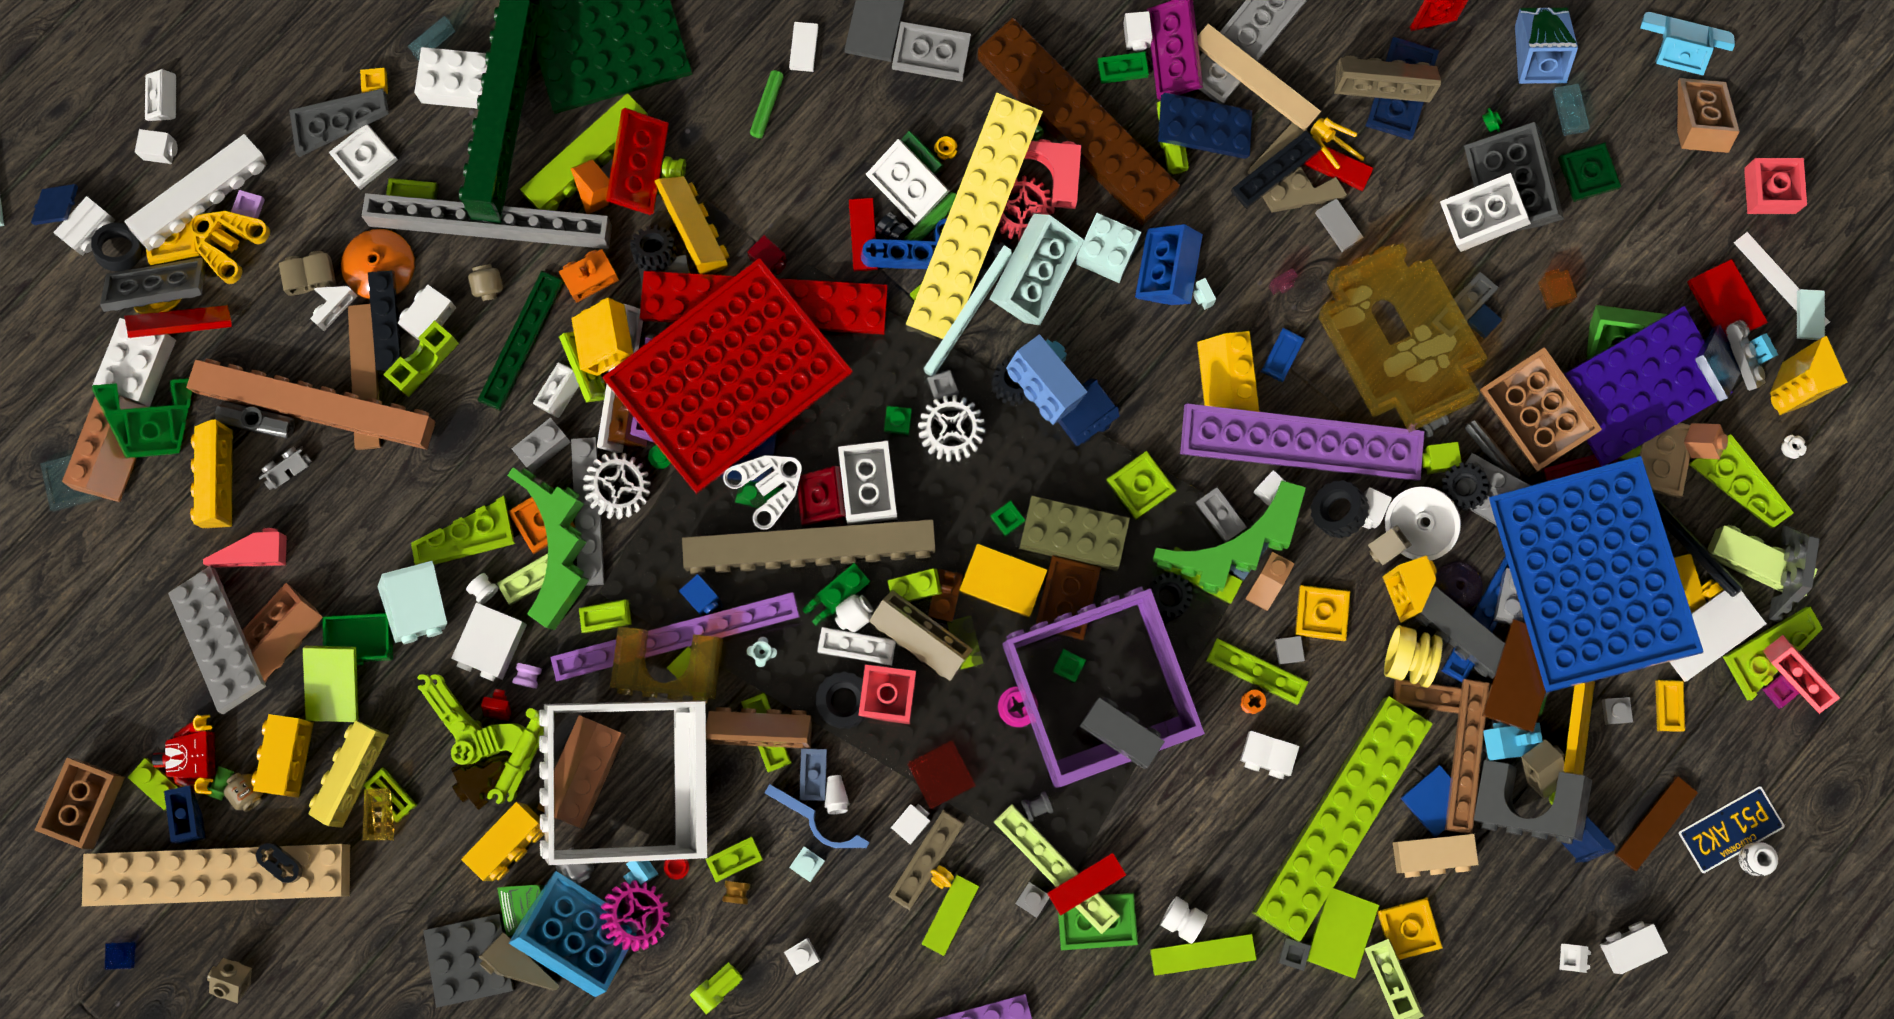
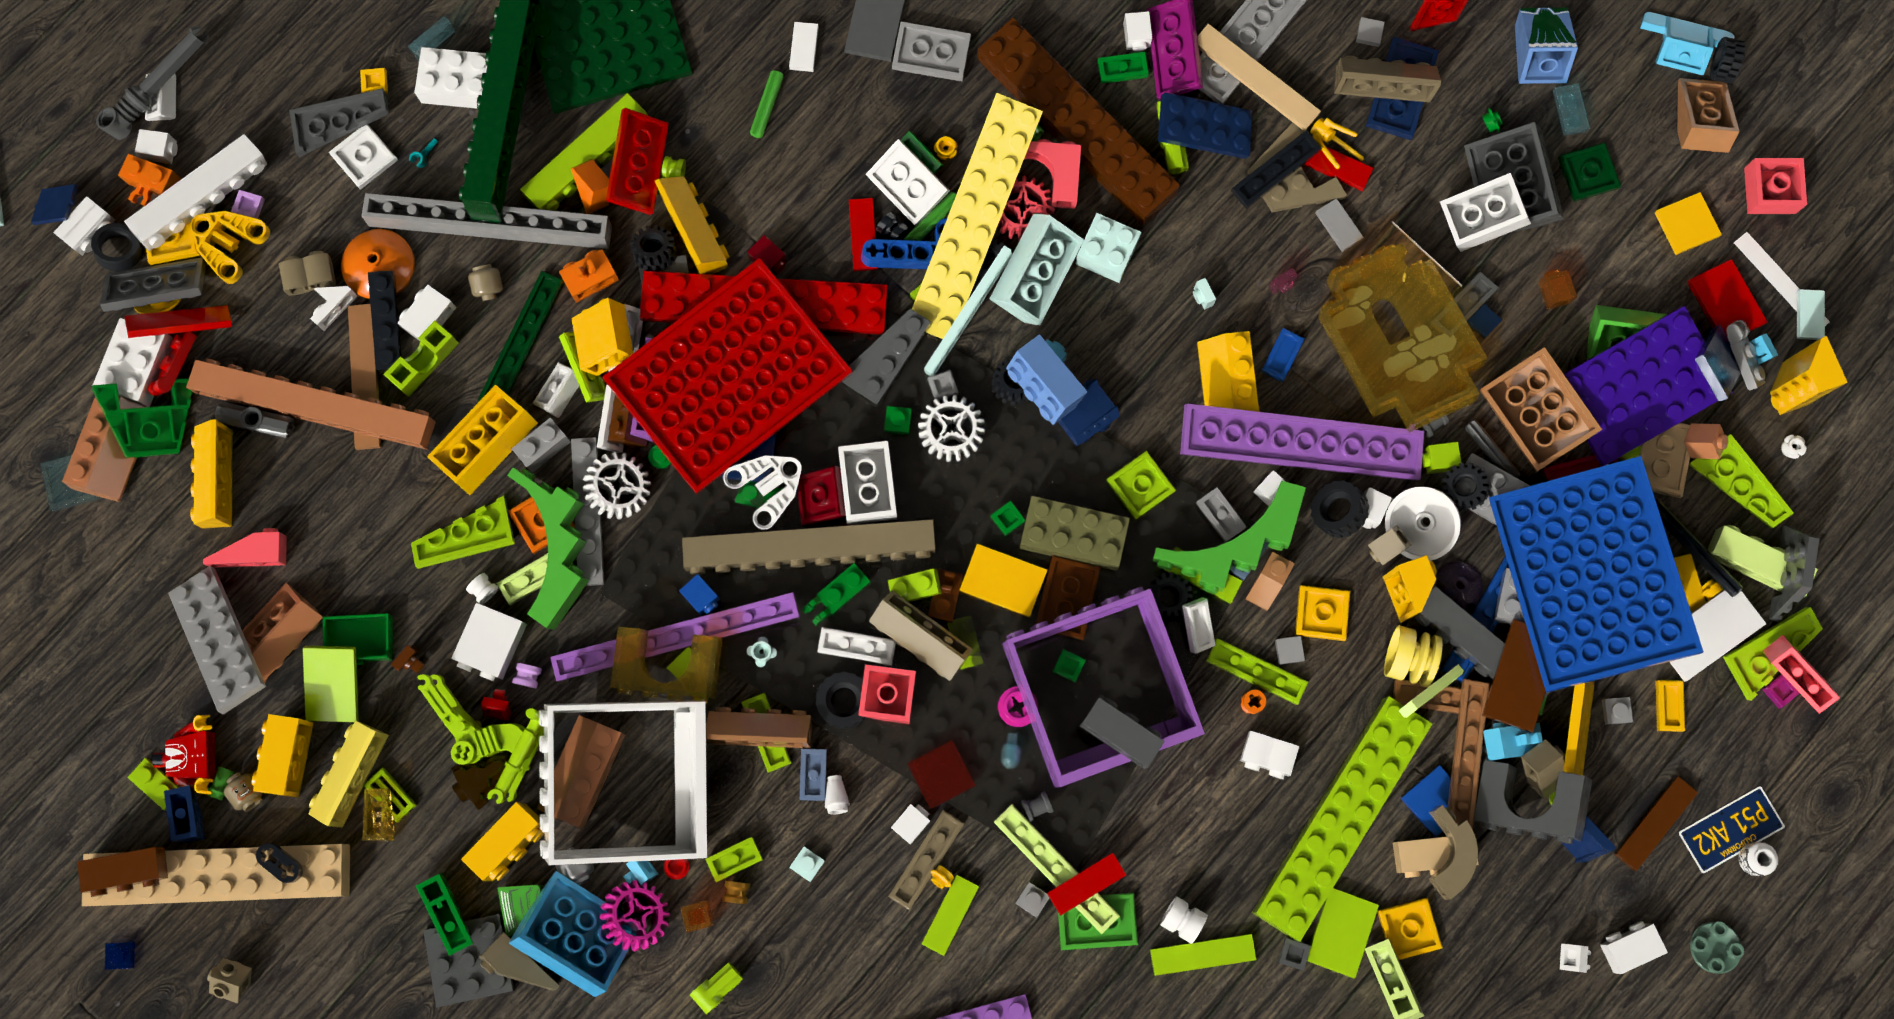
medium nougat brick [35,758,125,849] -> none
light grey hinge [259,446,312,490] -> none
light aqua slope [378,561,447,644] -> none
lime tile [386,178,438,200] -> none
lime tile [579,600,632,633] -> none
medium blue piece [765,784,870,848] -> none
white brick [784,938,821,975] -> none
white head [835,595,873,632] -> none
blue slope [1135,224,1203,305] -> none
none -> reddish brown brick [77,847,168,897]
none -> dark grey piece [96,26,209,140]
none -> orange brick [118,154,181,206]
none -> red plate [148,332,197,396]
none -> reddish brown plate [391,645,425,673]
none -> teal hand [409,138,438,168]
none -> green slope [416,873,474,956]
none -> yellow slope [427,385,538,495]
none -> clear orange brick [680,900,715,933]
none -> dark grey wing [842,309,932,405]
none -> clear light blue cylinder [1001,733,1022,769]
none -> white tile [1182,597,1215,654]
none -> light grey tile [1356,17,1385,47]
none -> white sticker [1392,221,1462,287]
none -> yellowish green tile [1399,664,1464,718]
none -> dark tan arch [1428,805,1478,900]
none -> yellow tile [1655,192,1722,255]
none -> sand green dish [1690,922,1744,974]
none -> black tyre [1710,37,1746,84]

